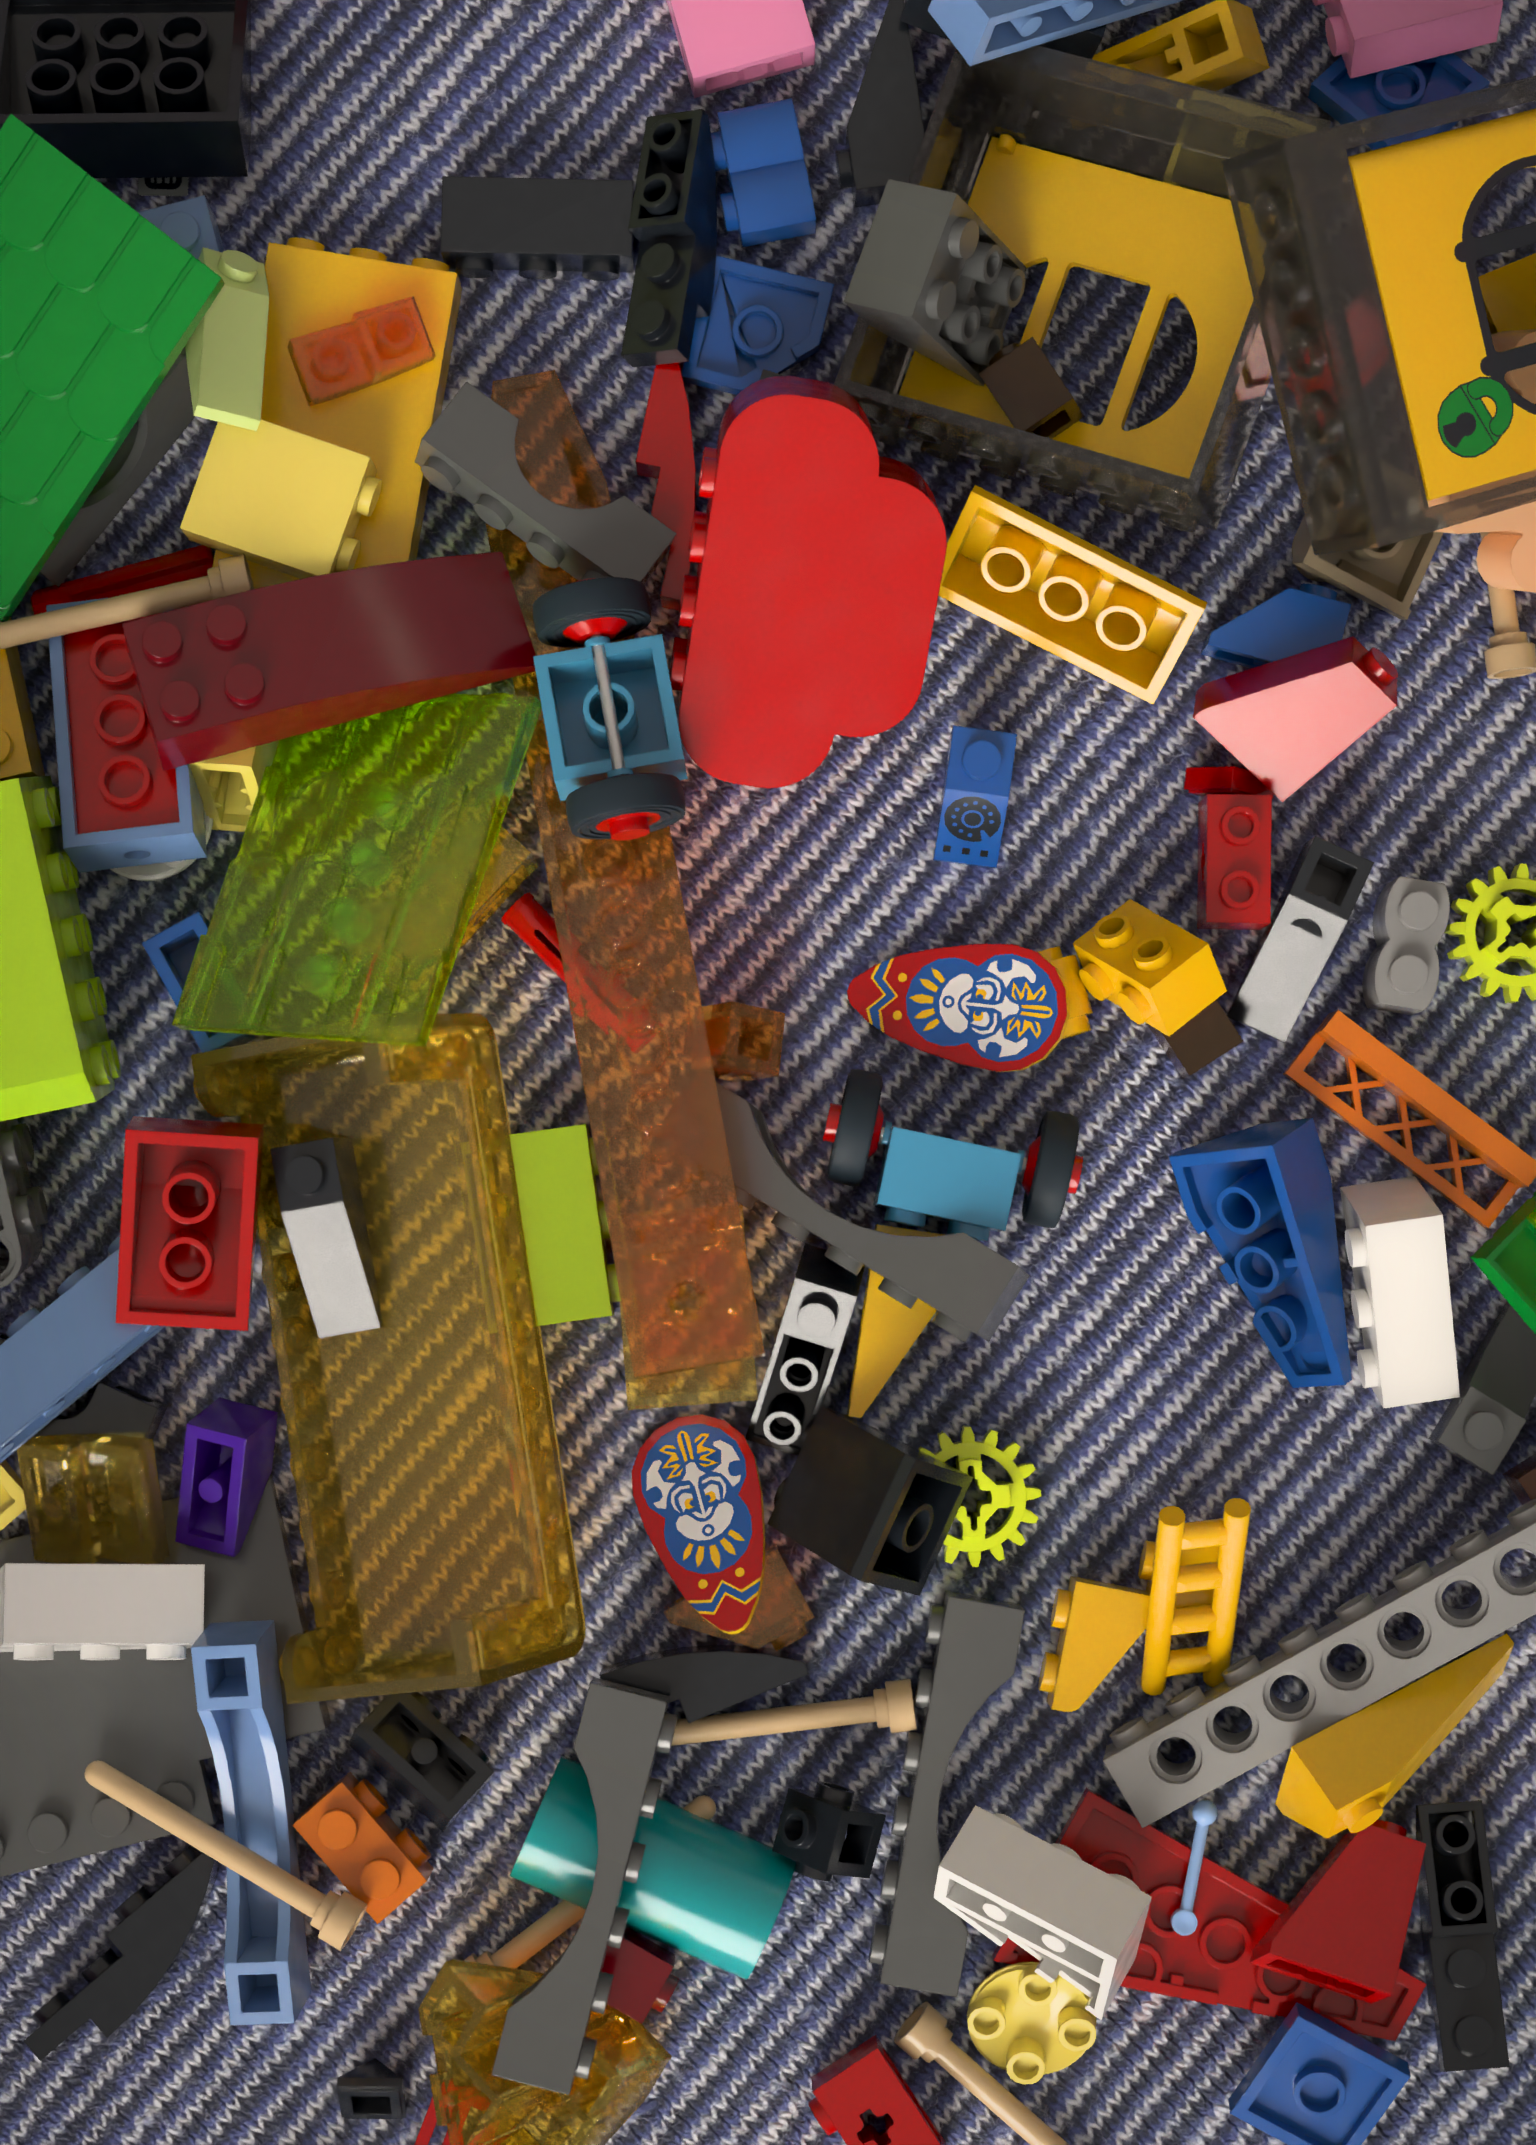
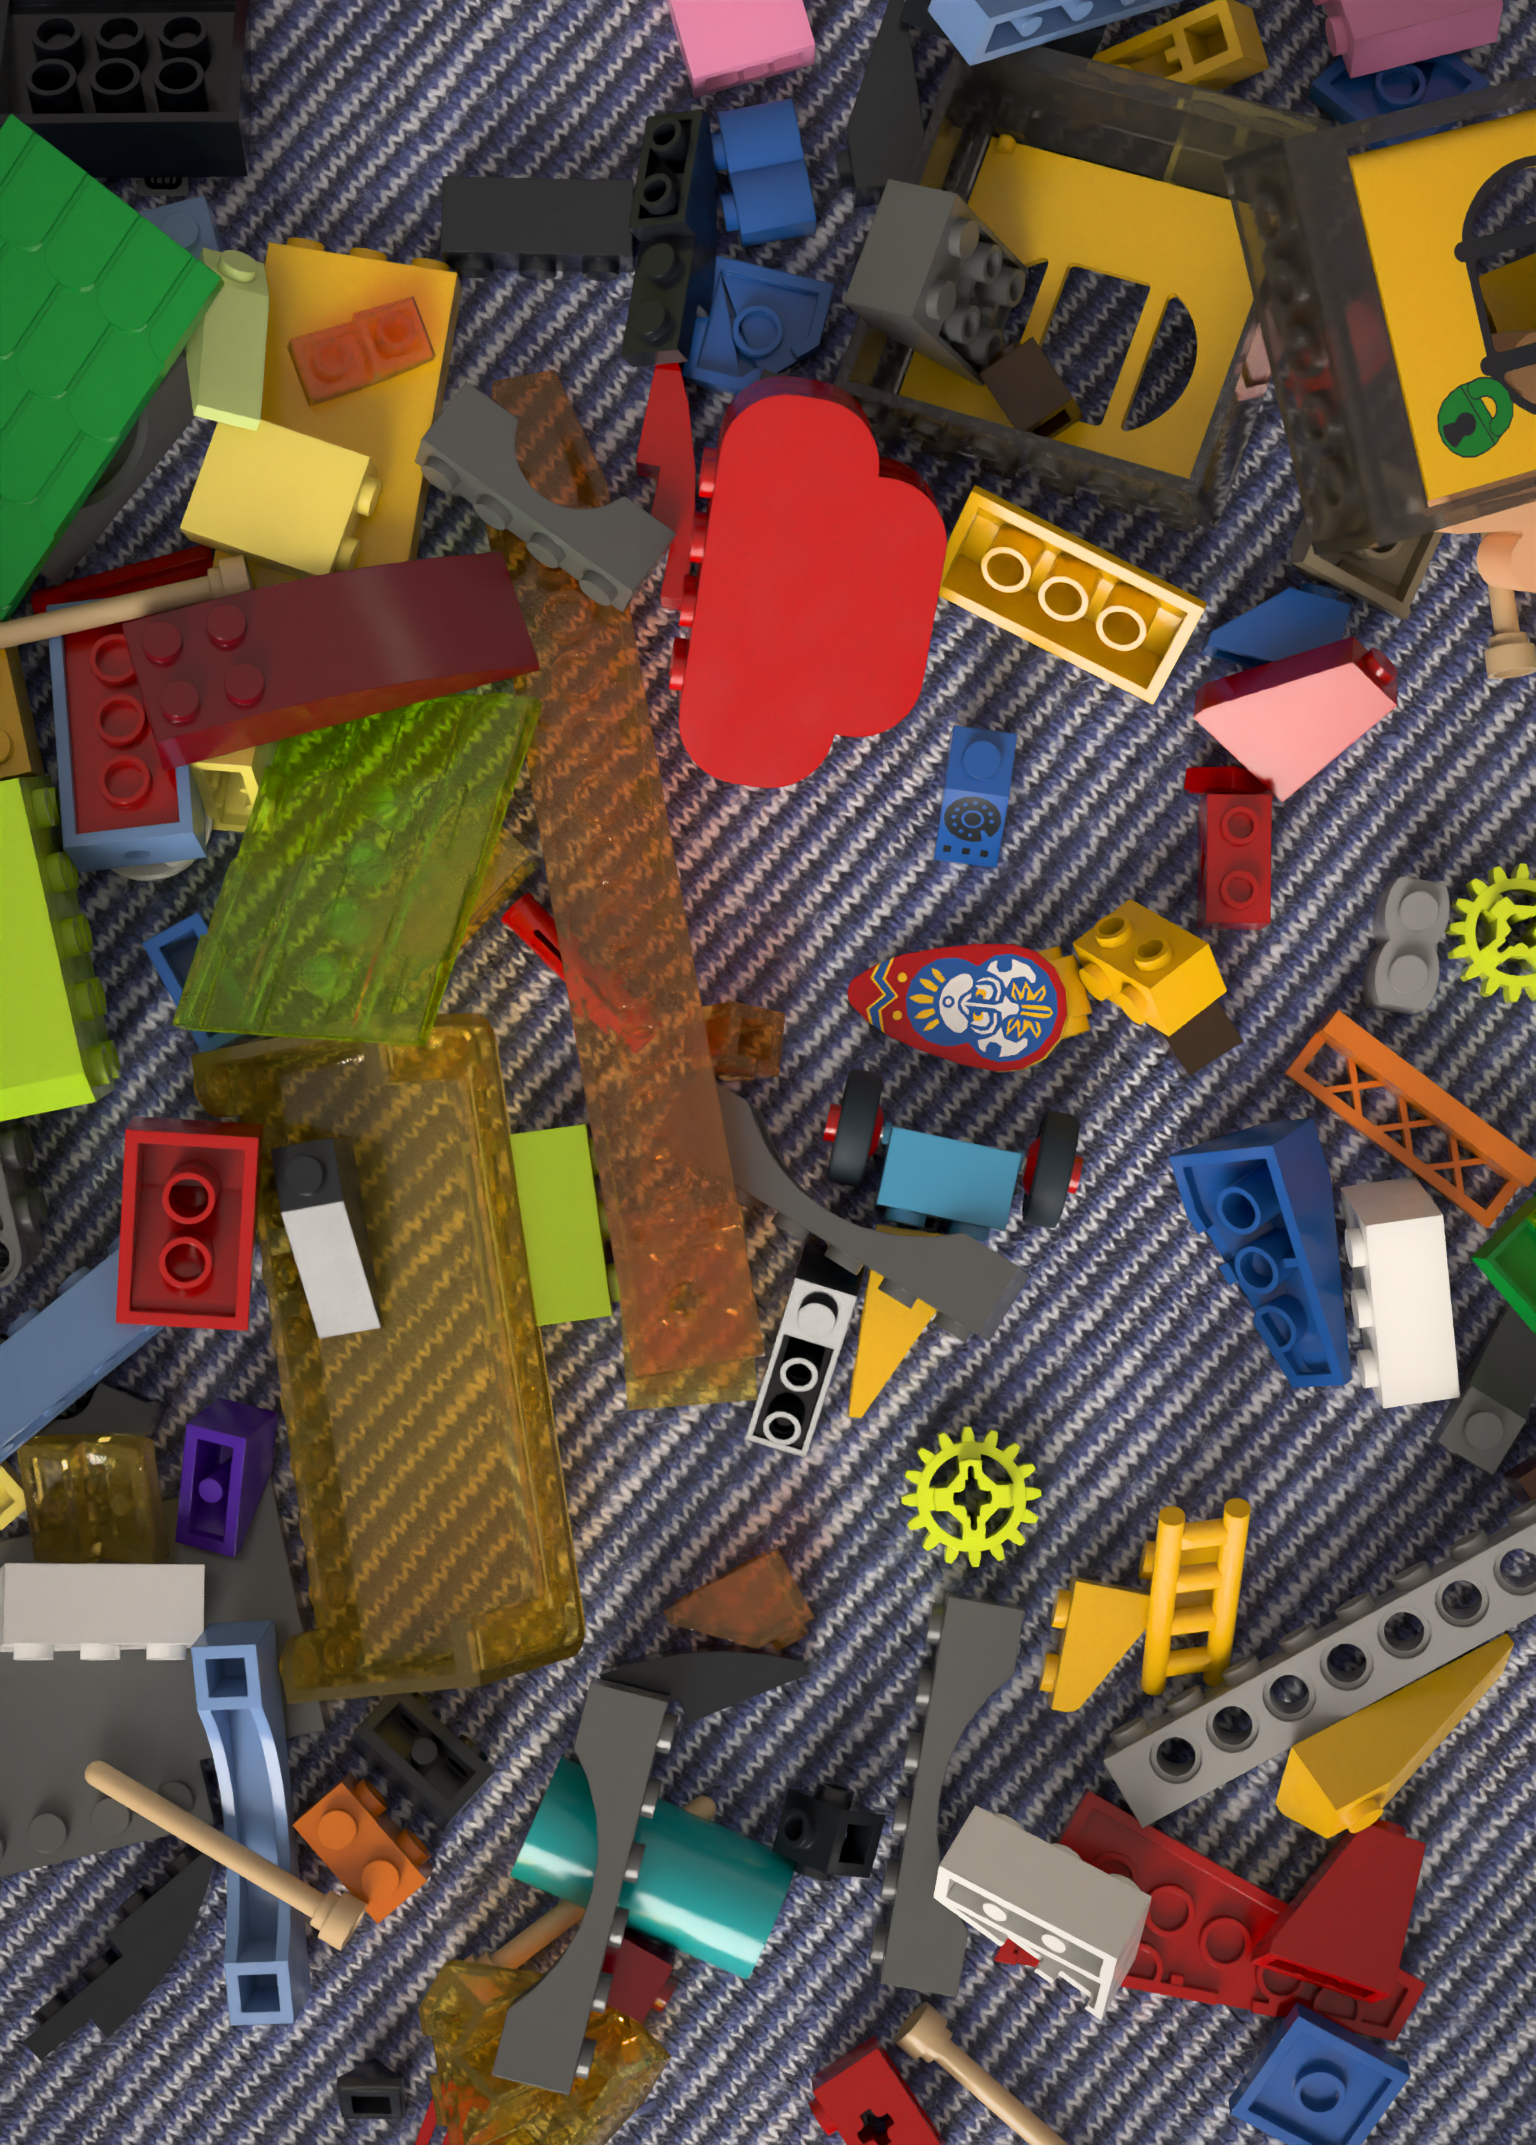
brick [533,577,688,841] -> none
shield [632,1414,765,1634] -> none
tan piece [671,1679,917,1746] -> none
black slope [767,1406,973,1596] -> none
light yellow dish [967,1962,1096,2085] -> none
light blue hinge [1171,1800,1218,1936] -> none
slope [1227,836,1374,1043] -> none
black slope [1416,1800,1510,2072] -> none

